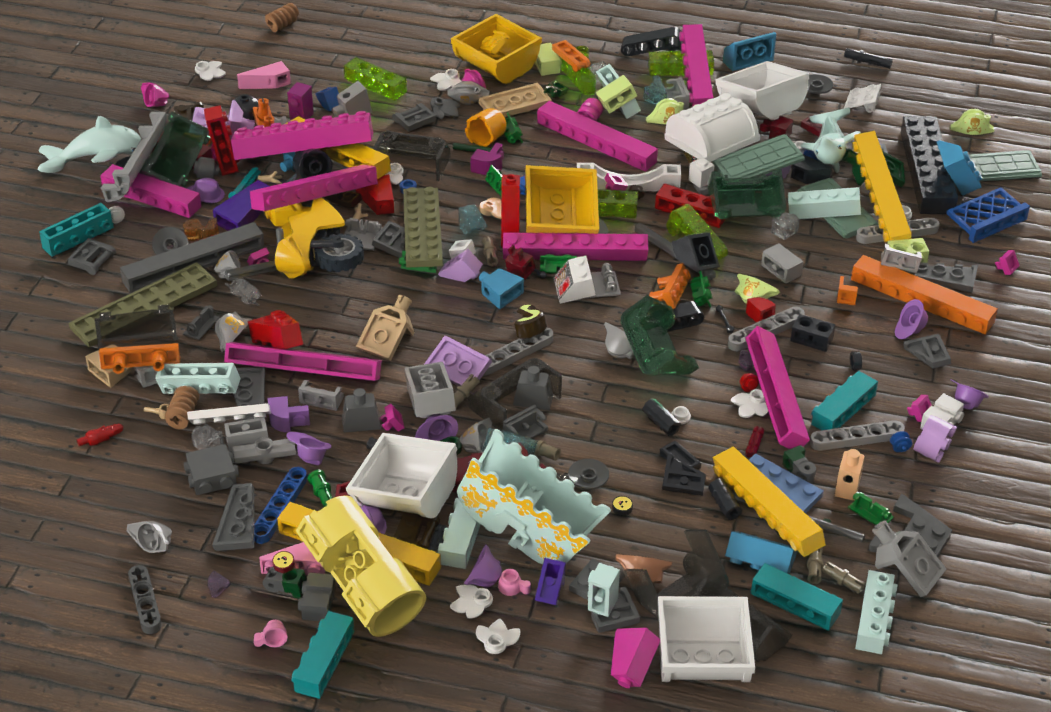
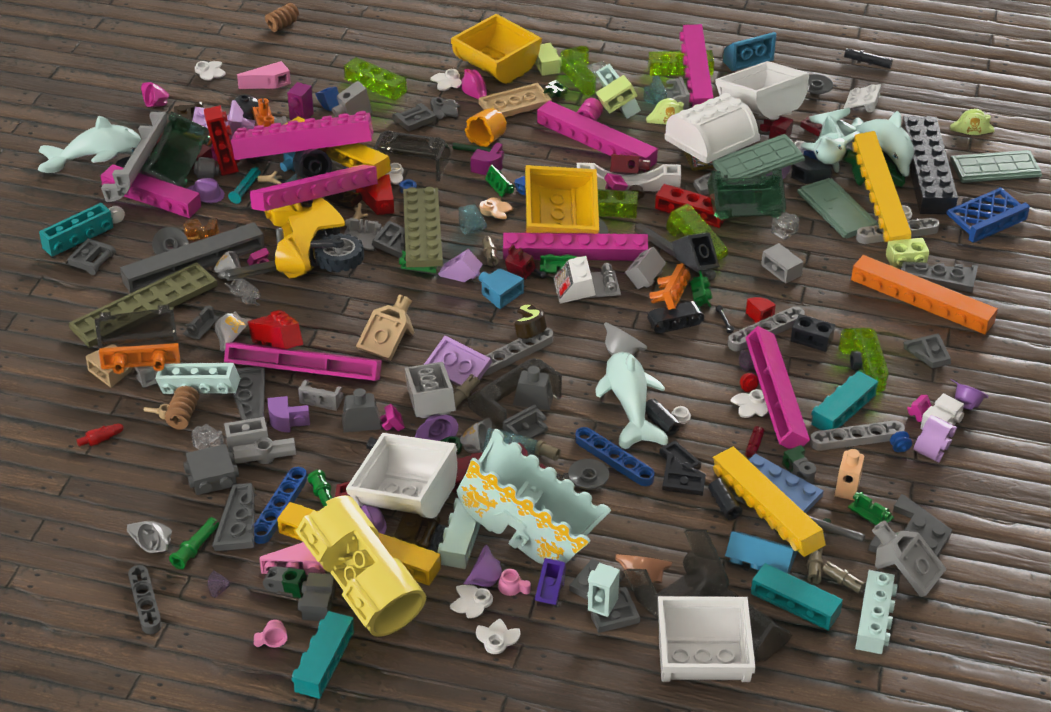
white wing [187,403,271,425] -> none
dark purple slope [213,180,270,231] -> none
tile [272,551,295,573] -> none
medium lavender piece [286,432,331,465] -> none
light grey hat [447,81,490,105] -> none
white brick [449,239,476,259] -> none
yellow plate [480,30,510,55] -> none
red slope [501,174,520,248] -> none
green hinge [504,112,523,143] -> none
orange plate [552,40,591,72] -> none
dark pink slope [611,628,660,688] -> none
tile [612,496,633,516] -> none
clear green windscreen [620,295,699,376] -> none
black beam [621,27,684,61] -> none
white brick [689,157,714,188] -> none
yellowish green hat [735,274,780,304] -> none
light aqua brick [788,187,861,220] -> none
orange panel [837,276,858,305] -> none
light grey hinge [881,244,922,273] -> none
medium lavender piece [895,299,928,339] -> none
dark azure slope [937,140,982,196] -> none
dark pink tile [995,250,1020,275] -> none
none -> green pin [169,517,219,570]
none -> blue beam [575,427,655,486]
none -> light aqua animal [596,352,668,449]
none -> dark red torso [610,154,650,174]
none -> light grey brick [625,246,666,289]
none -> light aqua animal [837,111,914,177]
none -> clear neon green beam [839,328,888,392]

